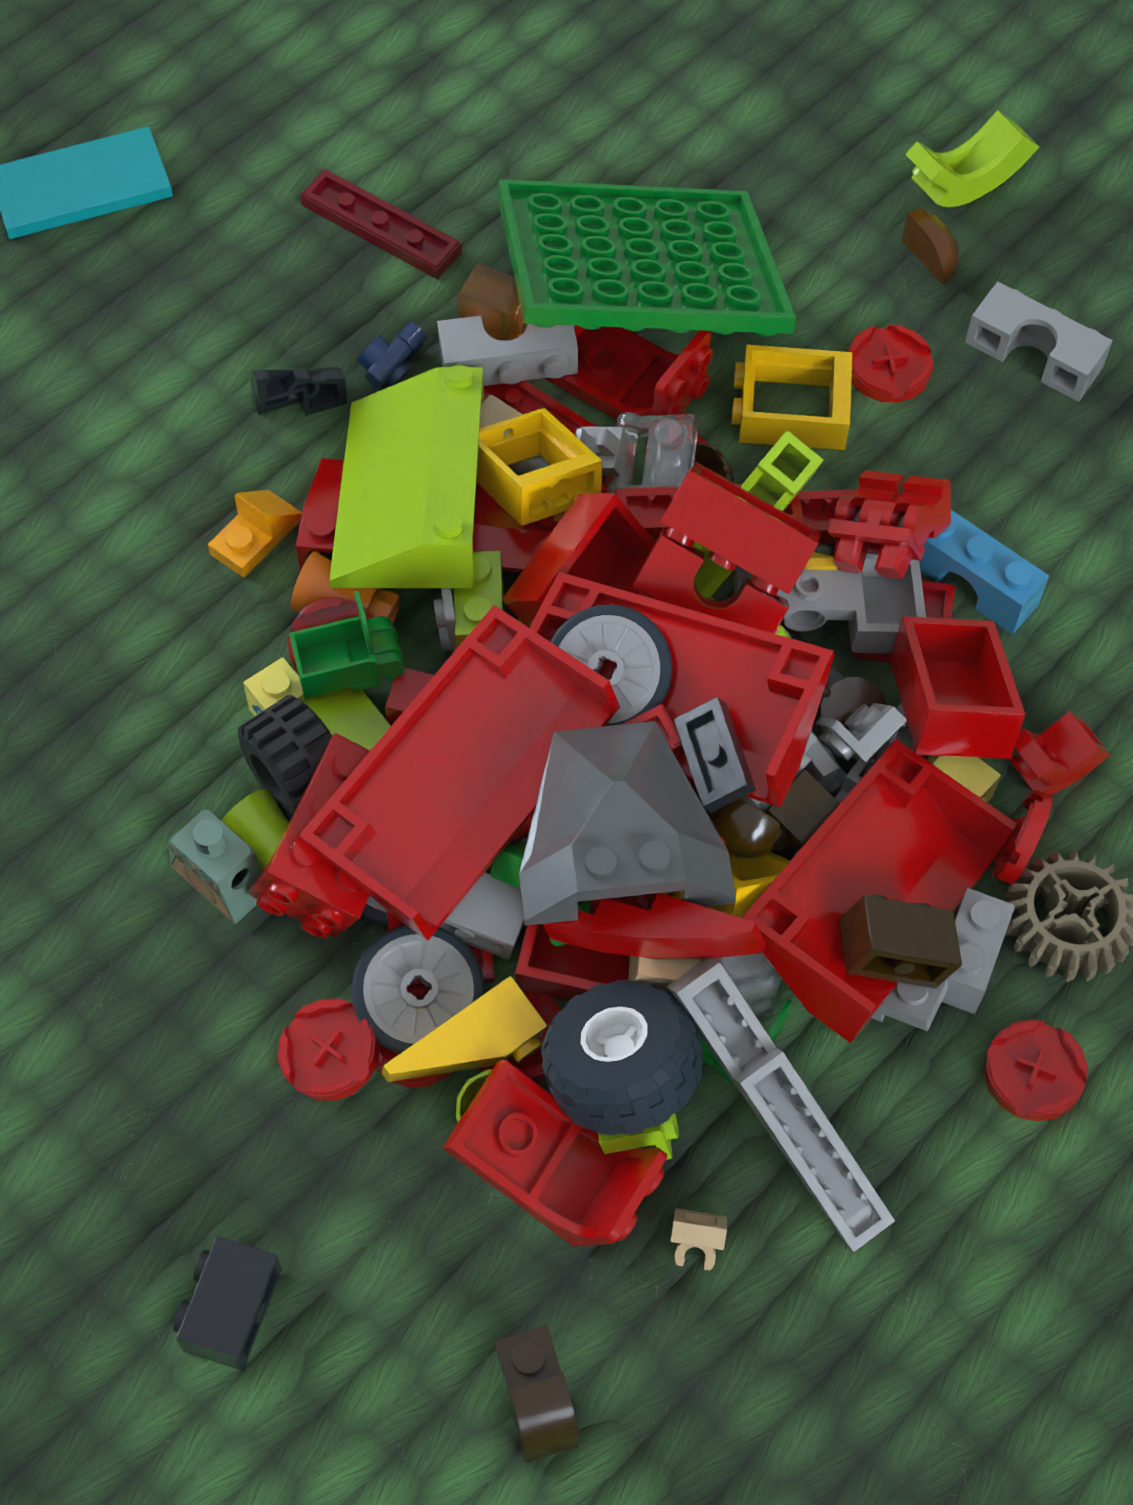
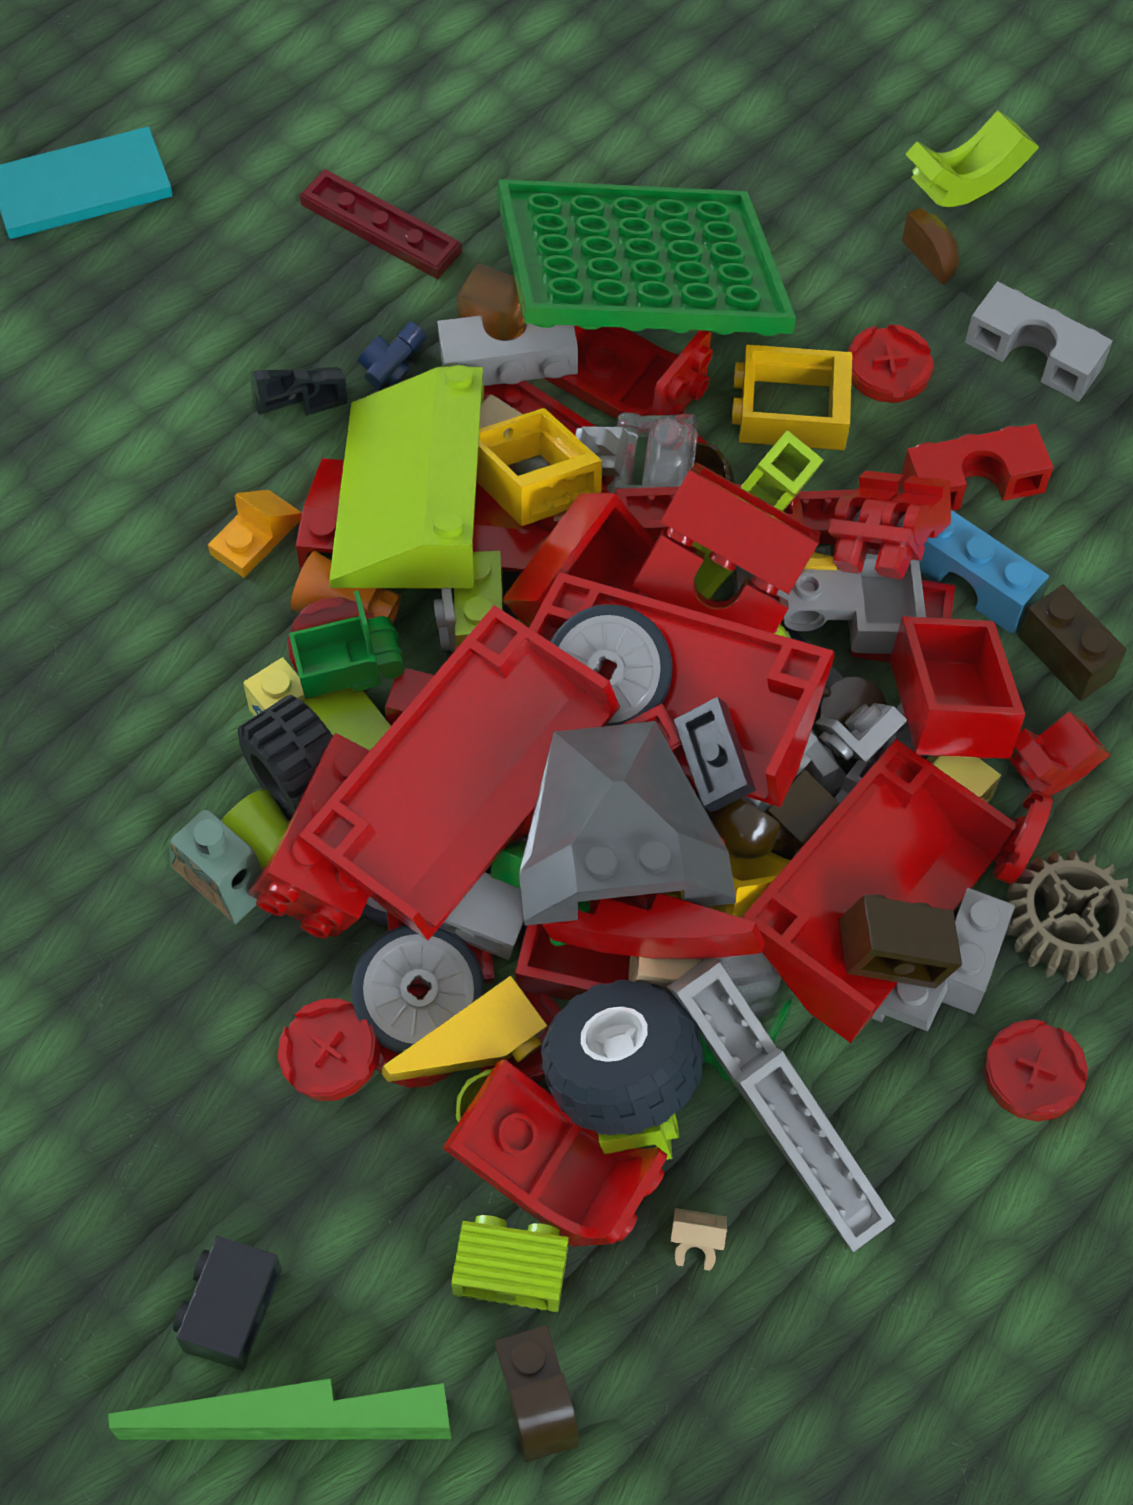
none -> bright green slope [108,1379,451,1440]
none -> lime brick [451,1215,569,1312]
none -> red arch [901,424,1053,511]
none -> dark brown brick [1018,584,1127,701]

